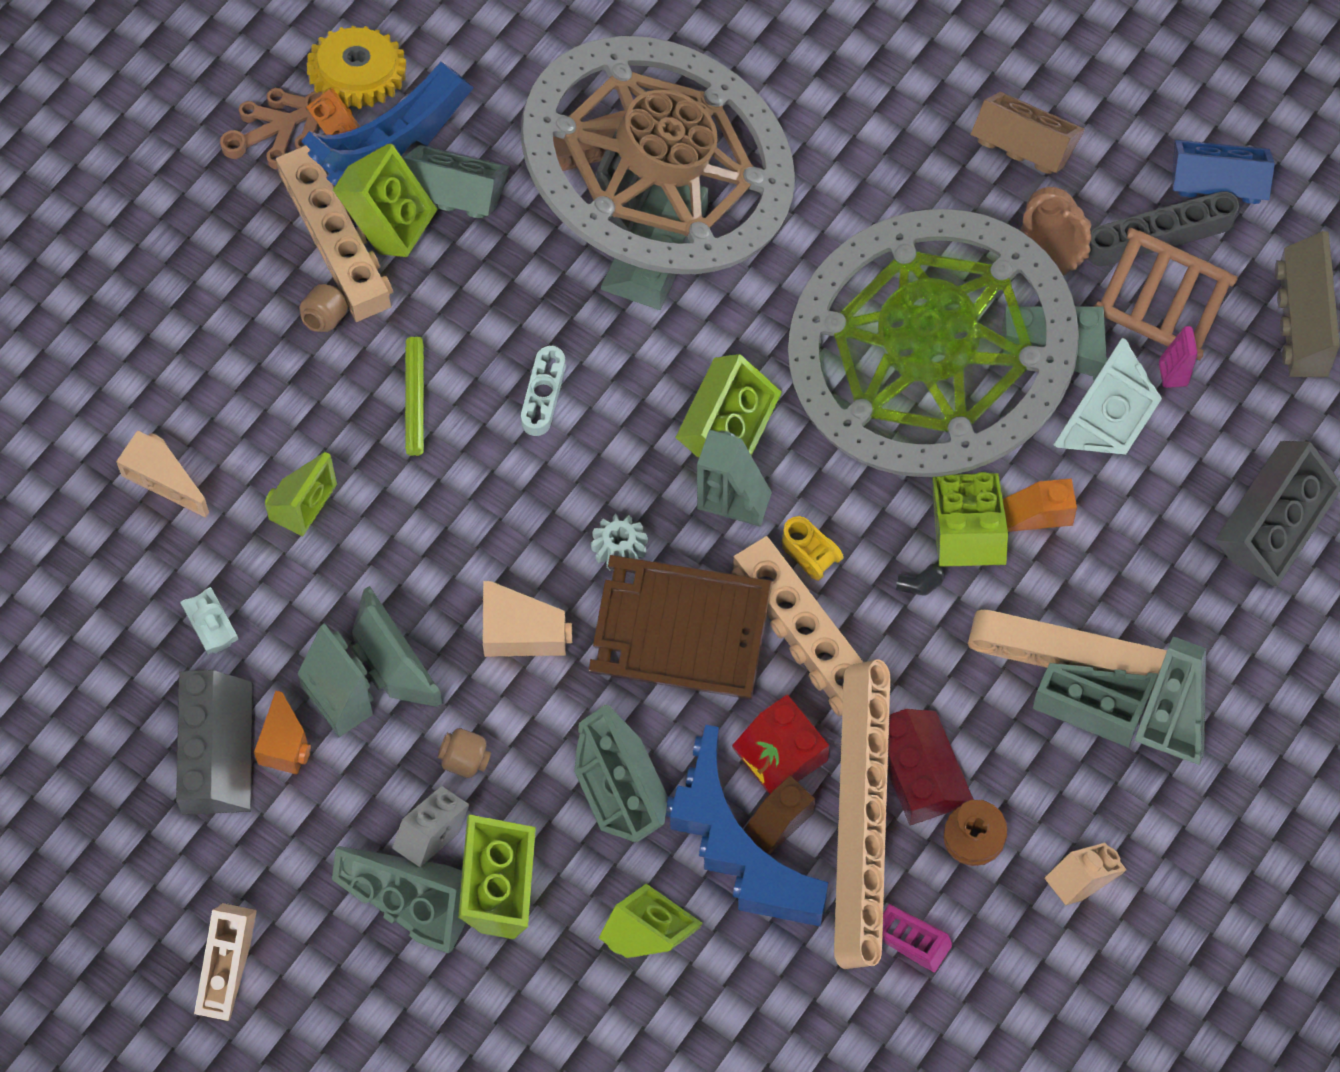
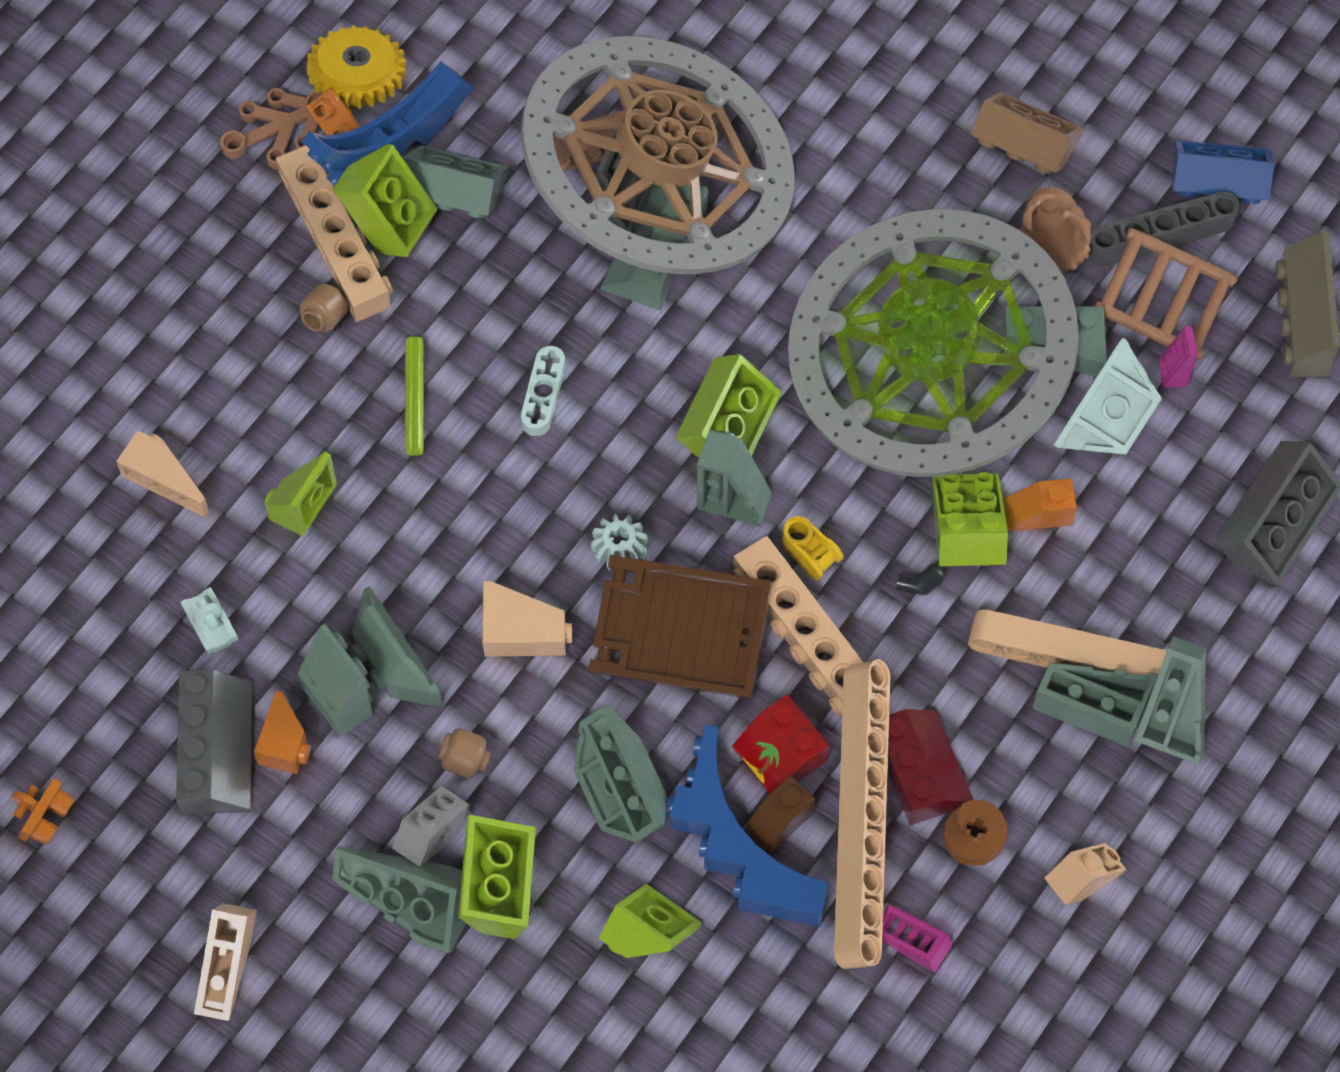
none -> orange hips [11,778,75,845]

